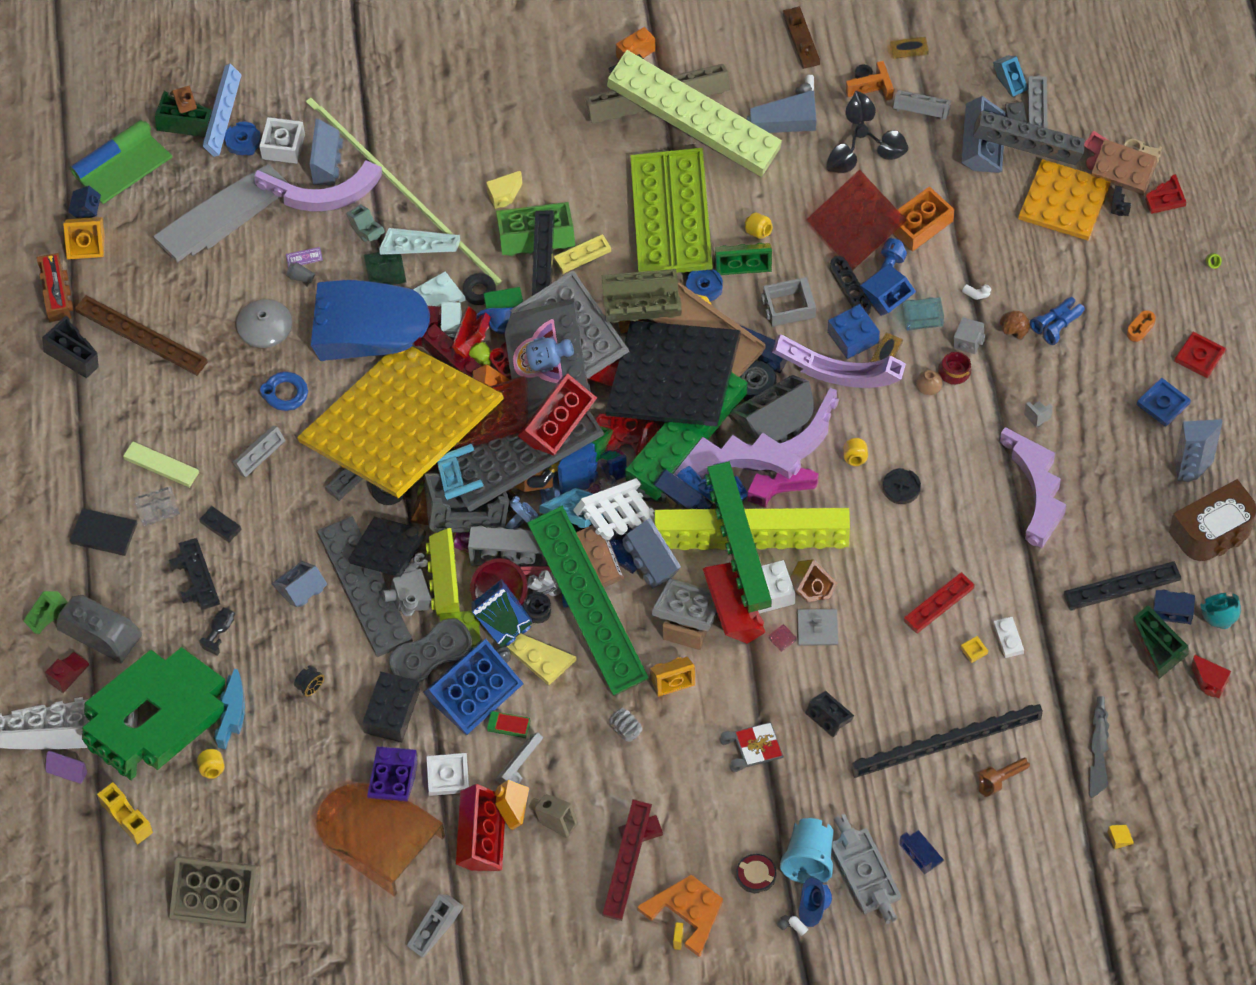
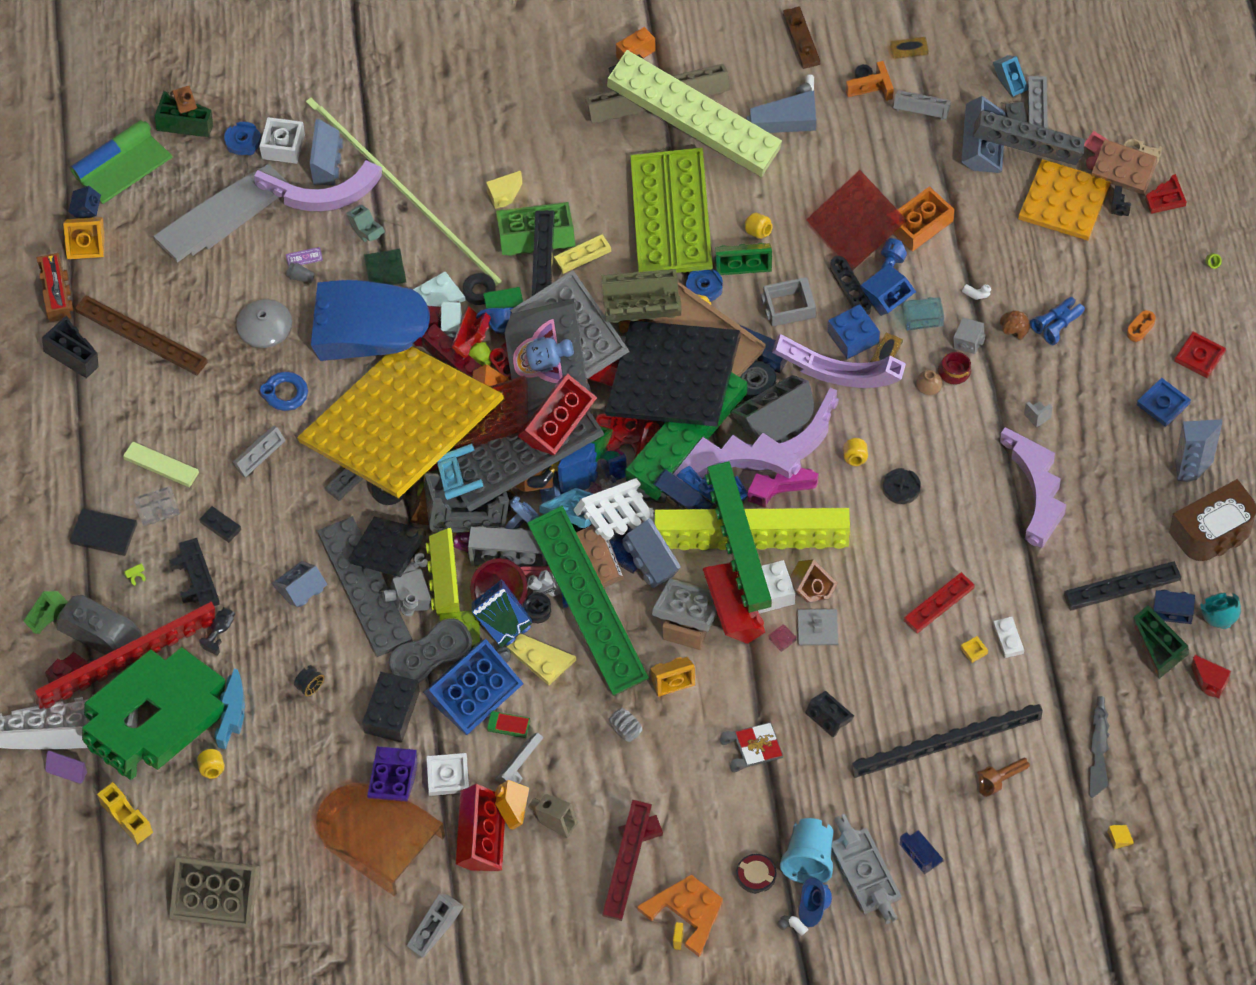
light blue plate [203,64,241,157] -> none
light aqua wing [380,228,460,255] -> none
black plant [826,91,909,173] -> none
none -> red plate [35,602,215,709]
none -> lime tile [123,563,146,586]

